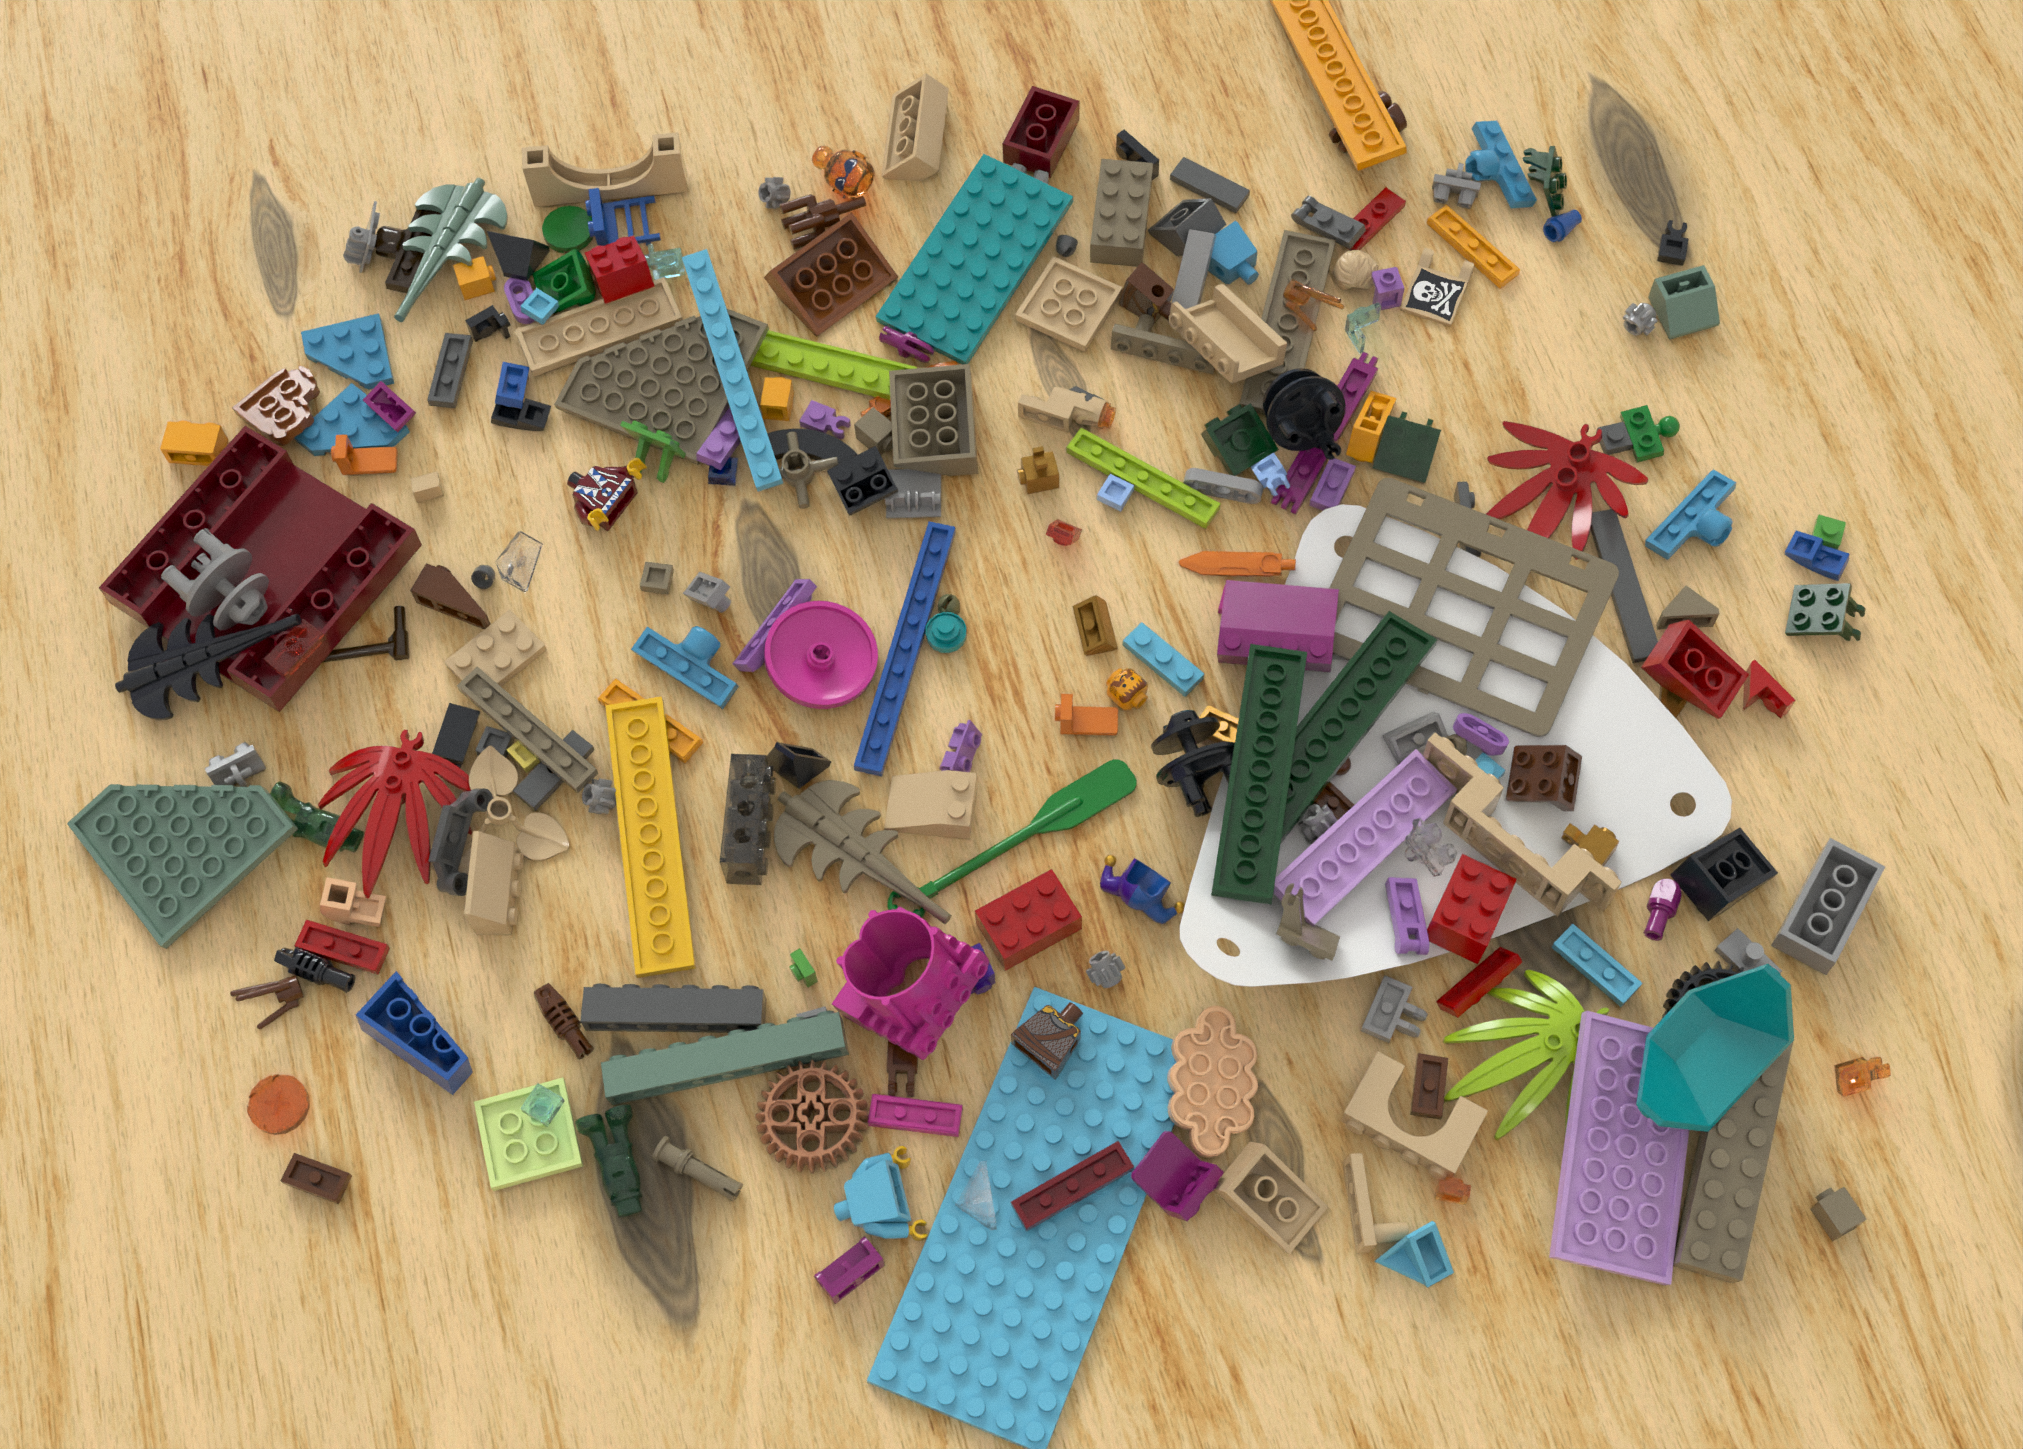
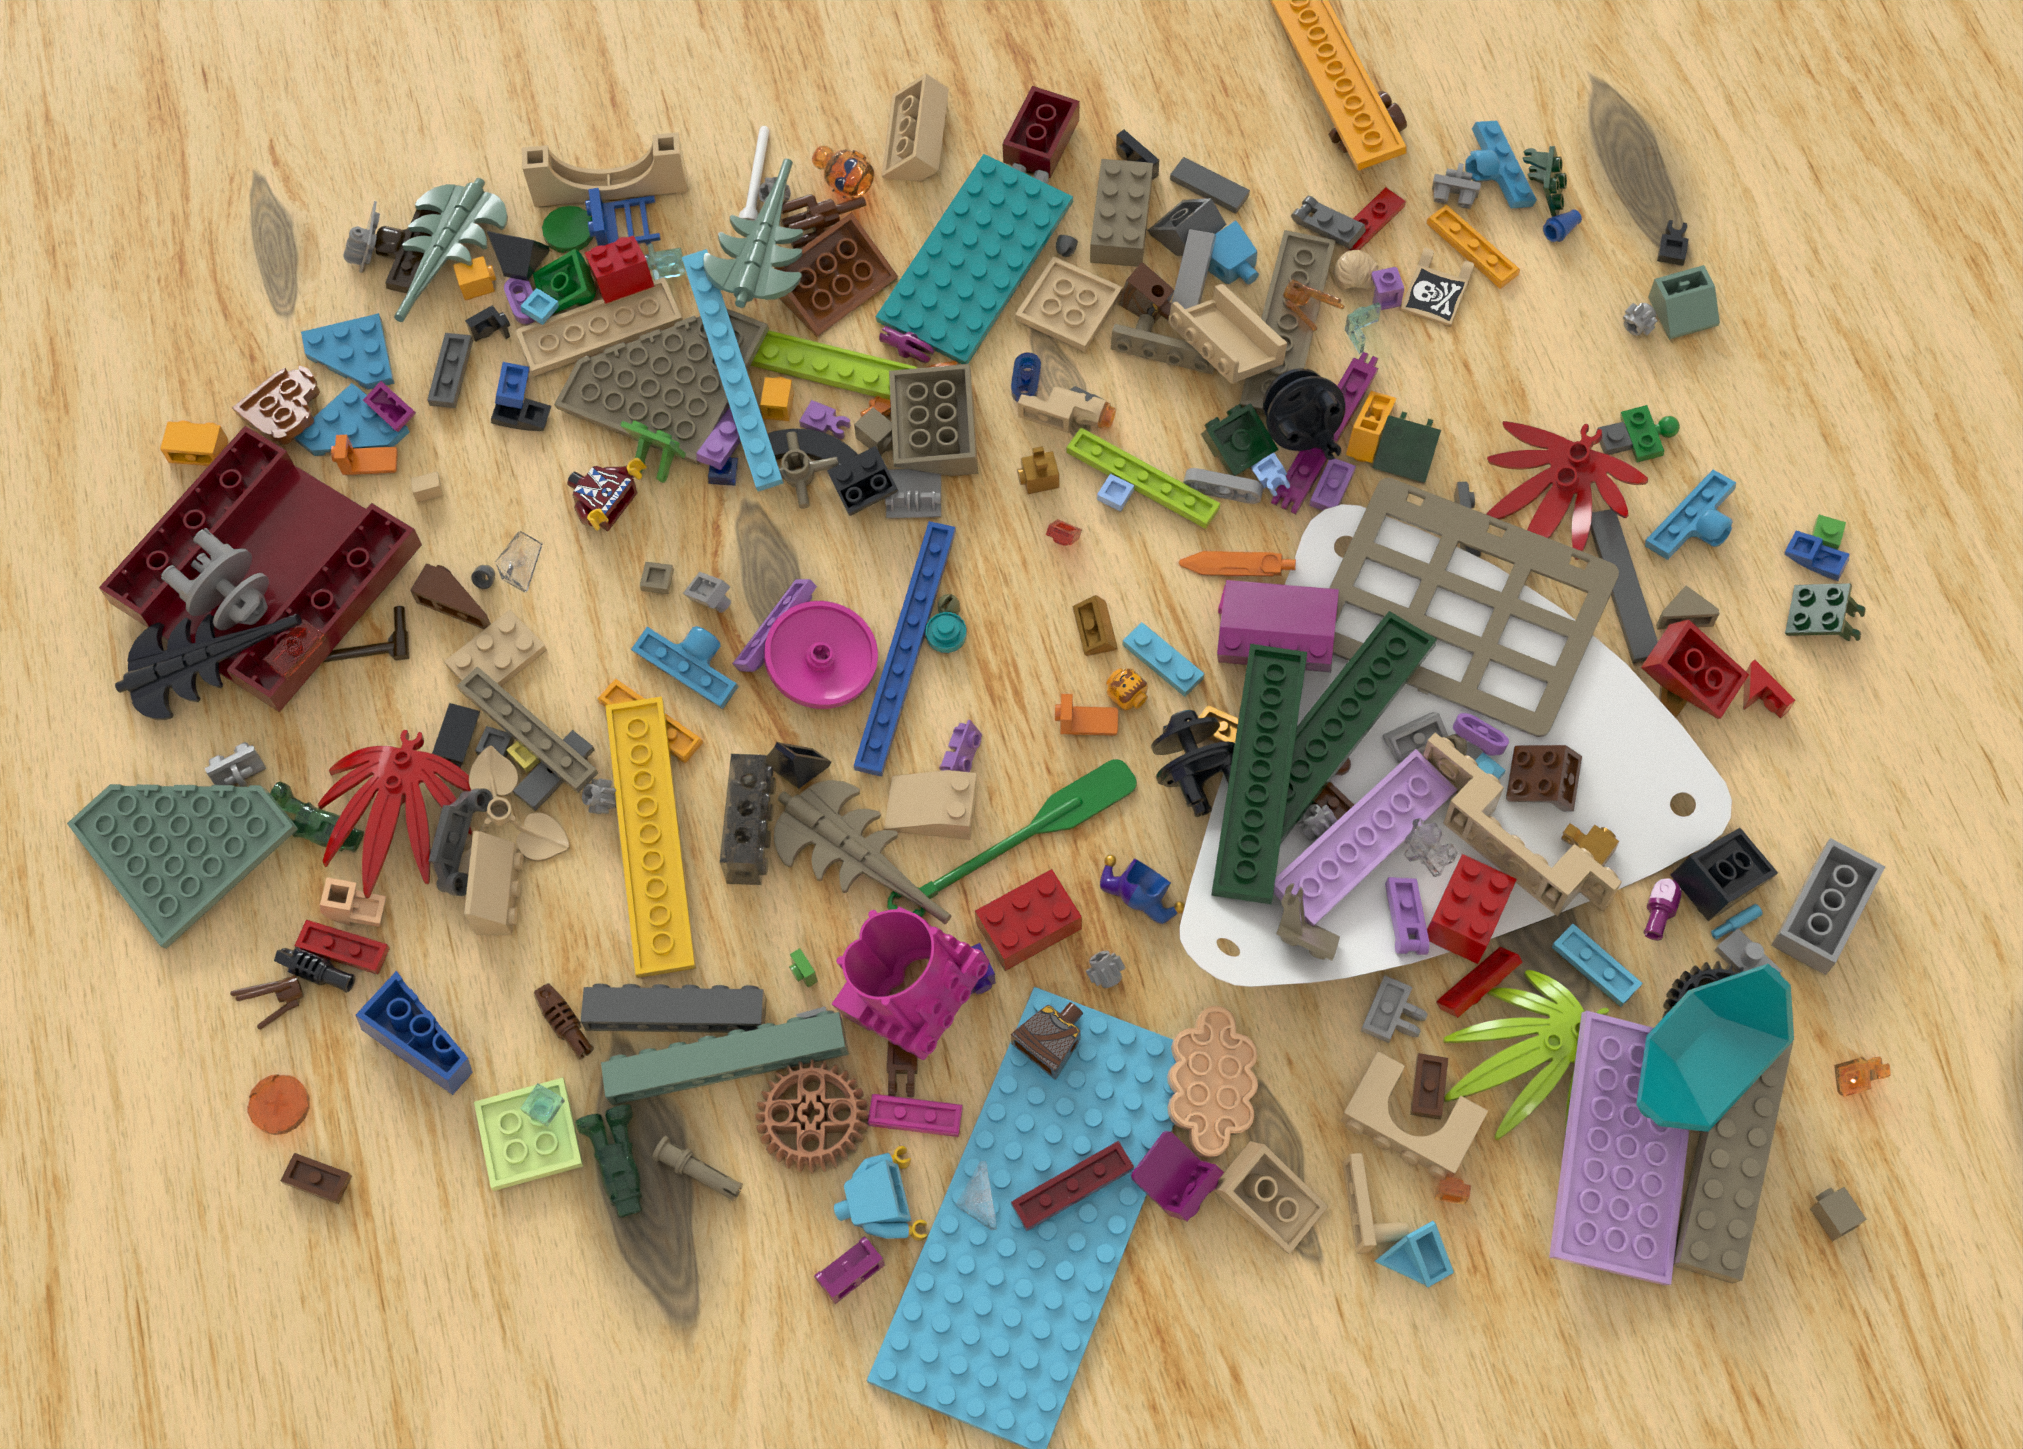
none -> sand green animal [703,159,803,308]
none -> white piece [739,126,769,221]
none -> clear blue plate [1011,352,1041,402]
none -> medium azure pin [1711,904,1763,939]

